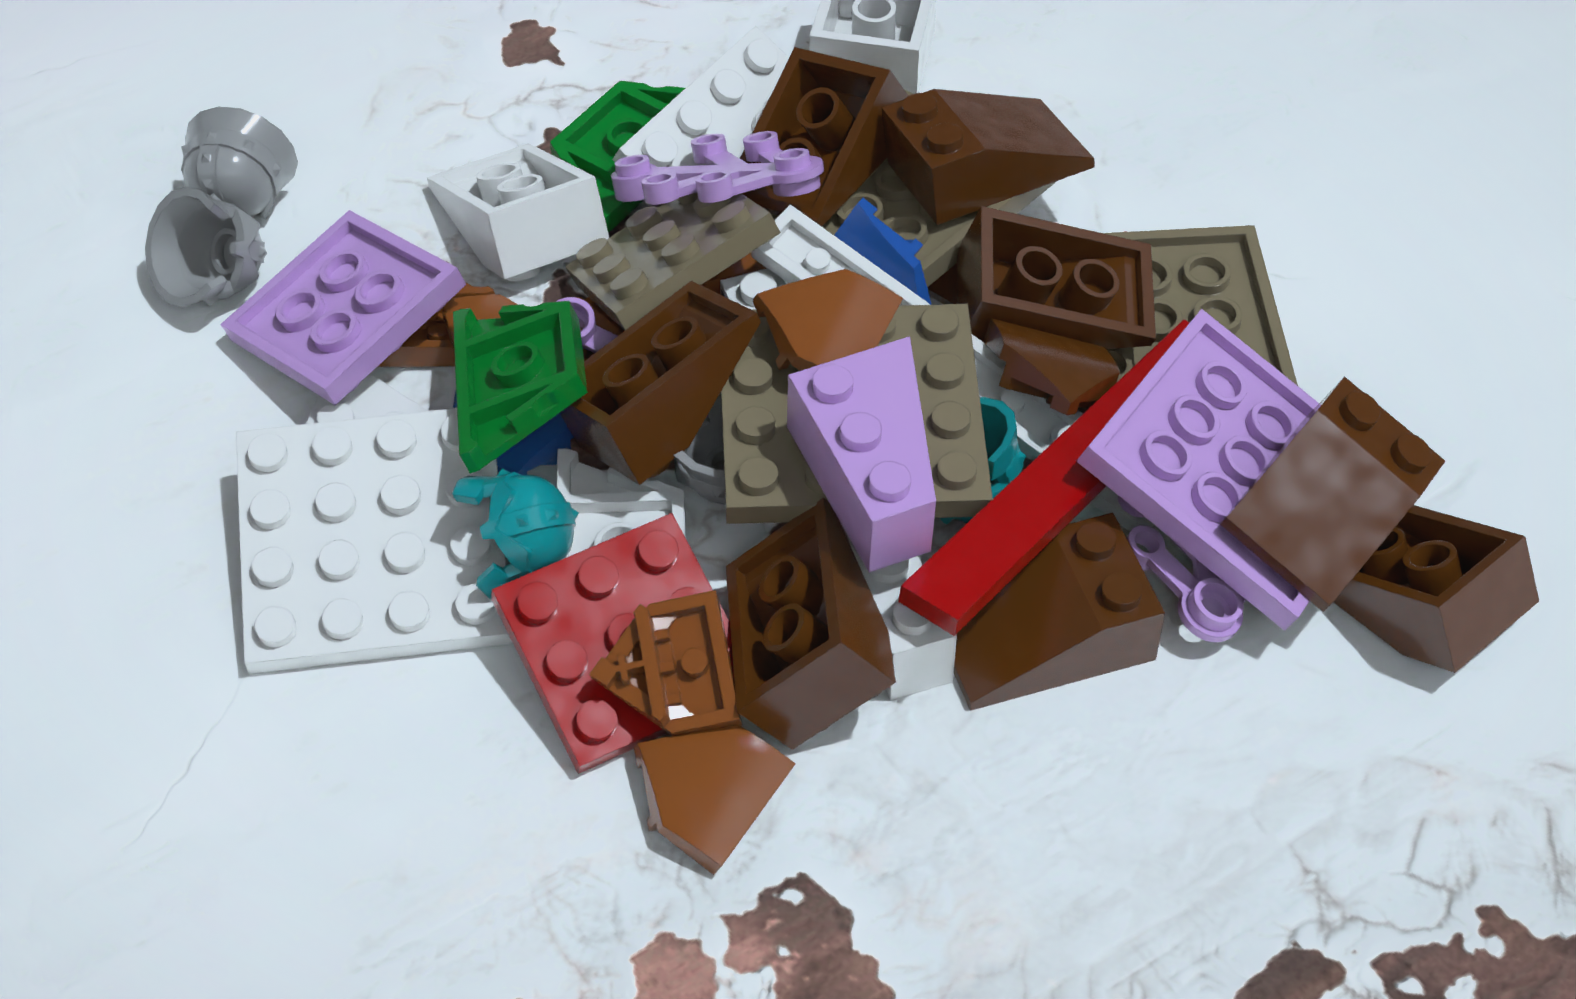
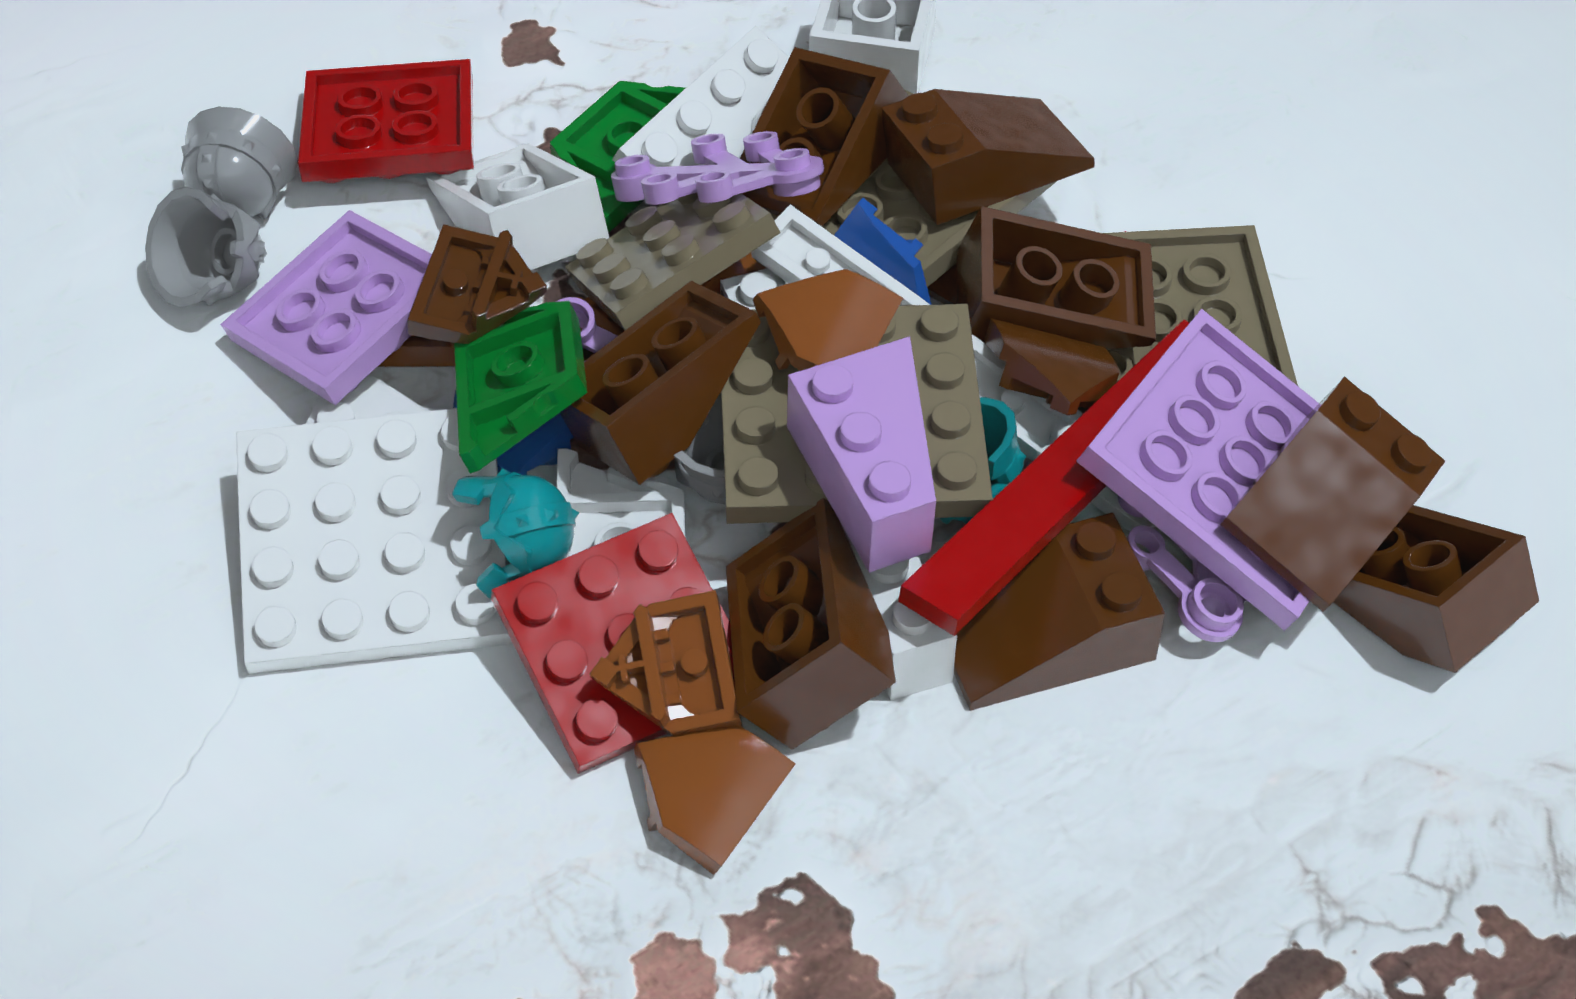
none -> red plate [298,59,474,183]
none -> reddish brown slope [408,224,547,344]

